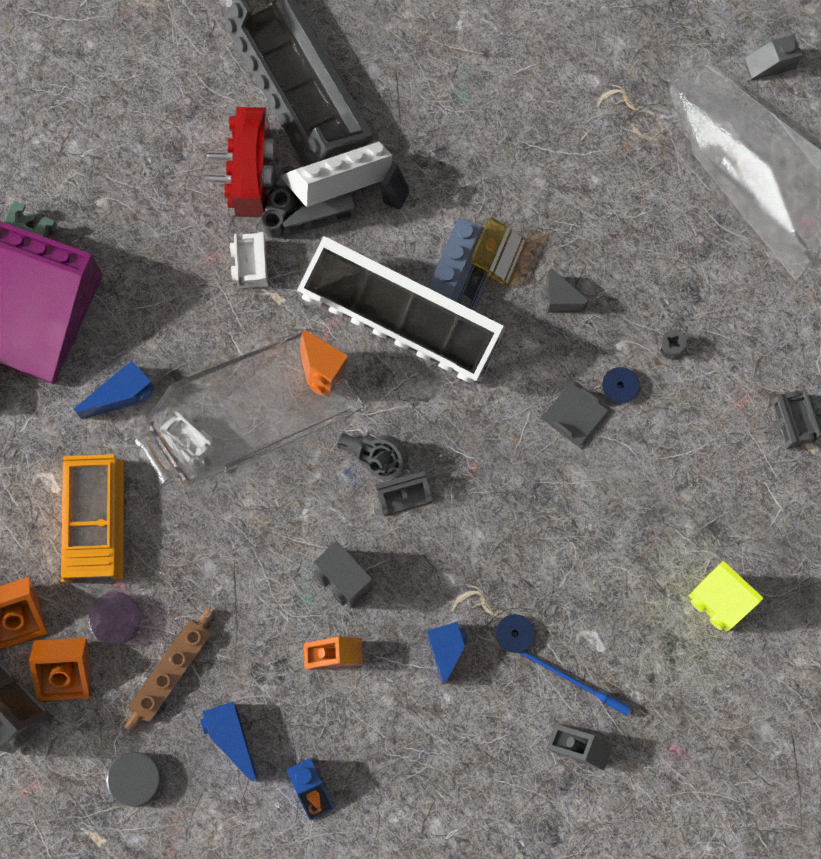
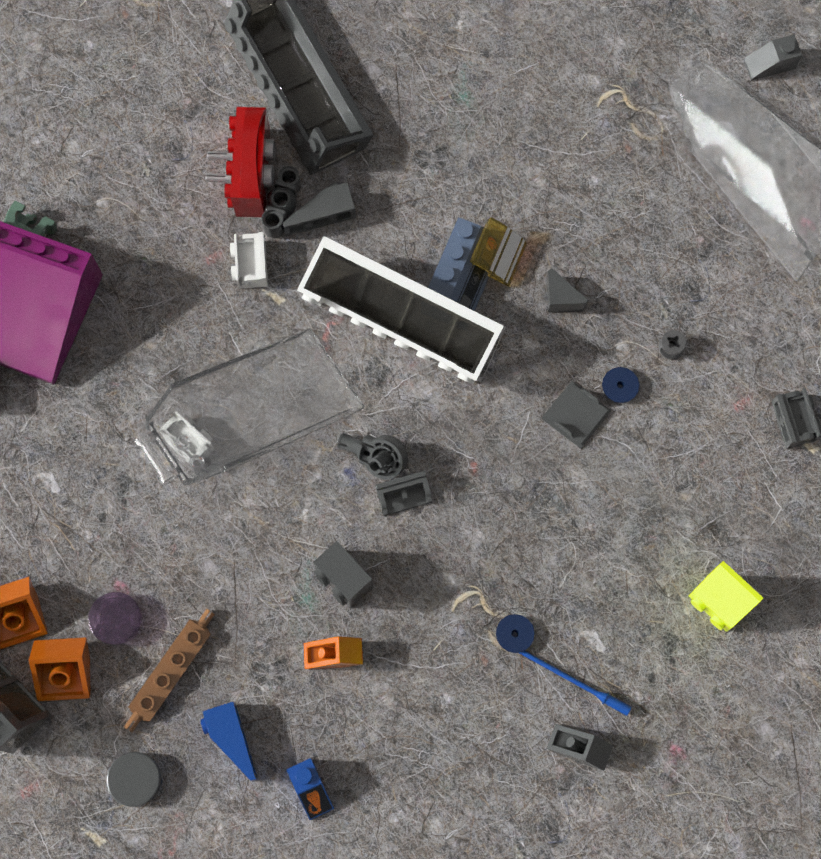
light orange piece [61,454,124,583] -> none
blue slope [74,360,155,419] -> none
white slope [282,142,392,207] -> none
orange slope [300,330,348,397] -> none
black slope [382,163,409,209] -> none
blue slope [427,622,468,684] -> none

